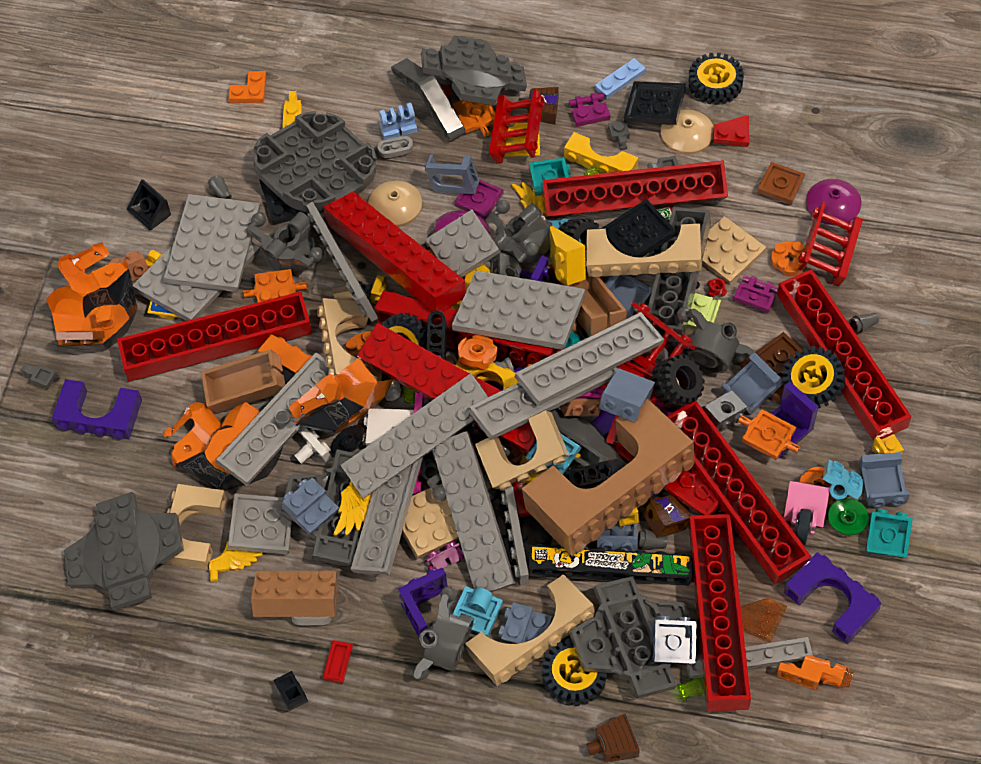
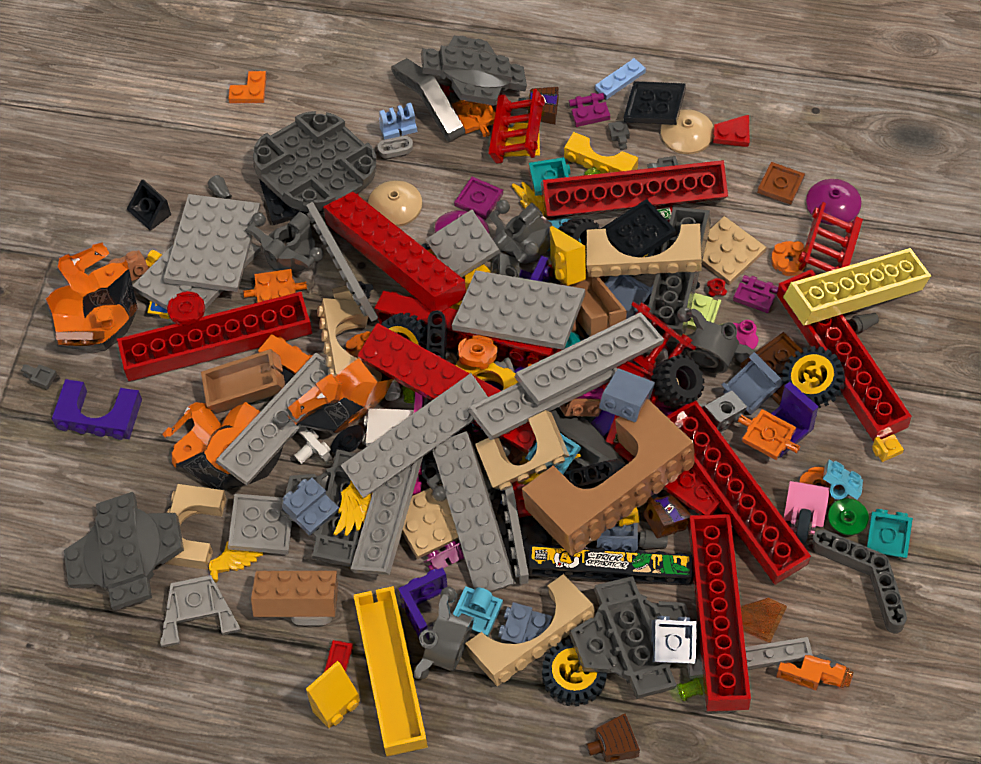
black brick [273,671,308,711] -> none
yellow hinge [283,91,302,128] -> none
yellow bracket [370,275,388,305] -> none
sand blue panel [425,154,480,194] -> none
wheel [688,52,744,105] -> none
dark purple arch [784,552,882,645] -> none
sand blue panel [859,452,910,508] -> none
none -> light grey wing [160,575,241,647]
none -> red tile [167,291,205,325]
none -> yellow slope [306,661,360,728]
none -> yellow piece [354,586,428,757]
none -> dark pink plate [724,320,759,349]
none -> light yellow brick [784,248,931,326]
none -> dark grey beam [811,529,907,634]

